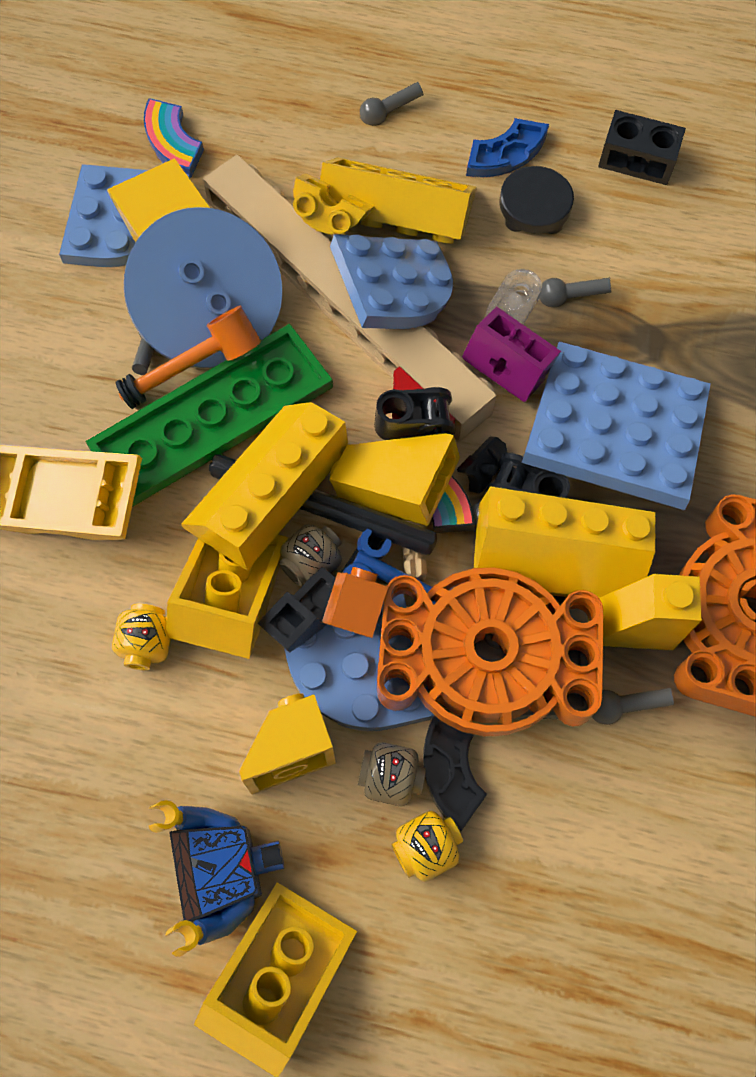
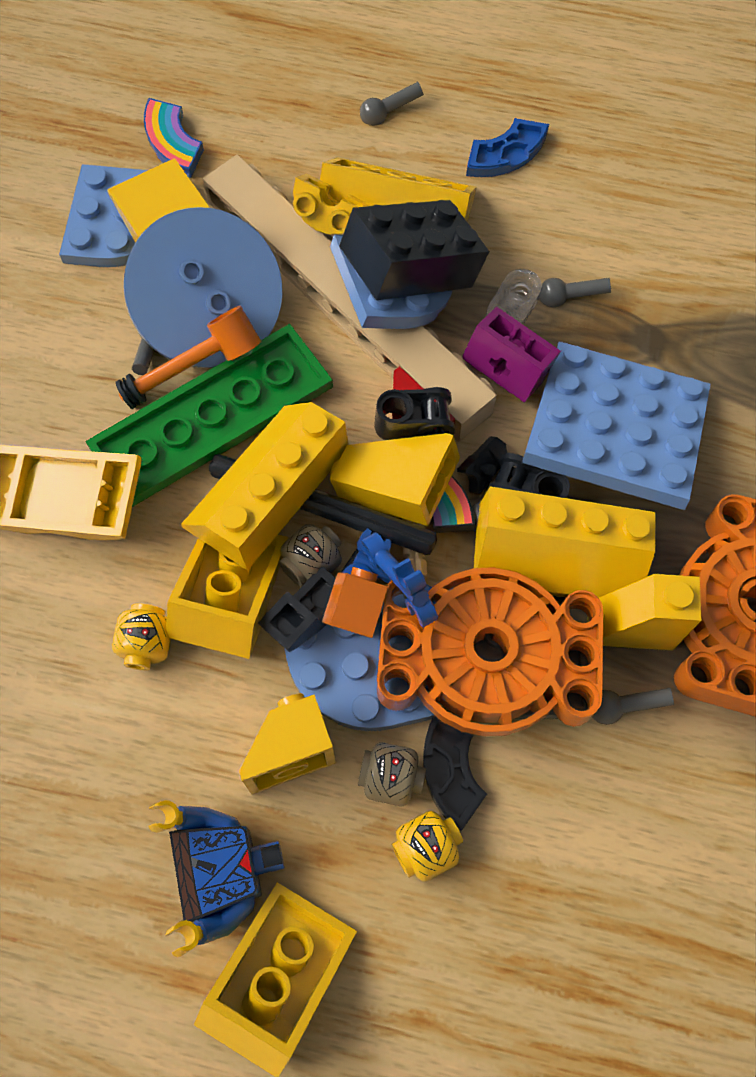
black tile [499,166,574,234] -> none
black brick [598,110,686,185] -> none
none -> black brick [339,200,490,300]
none -> blue bar [361,532,438,628]

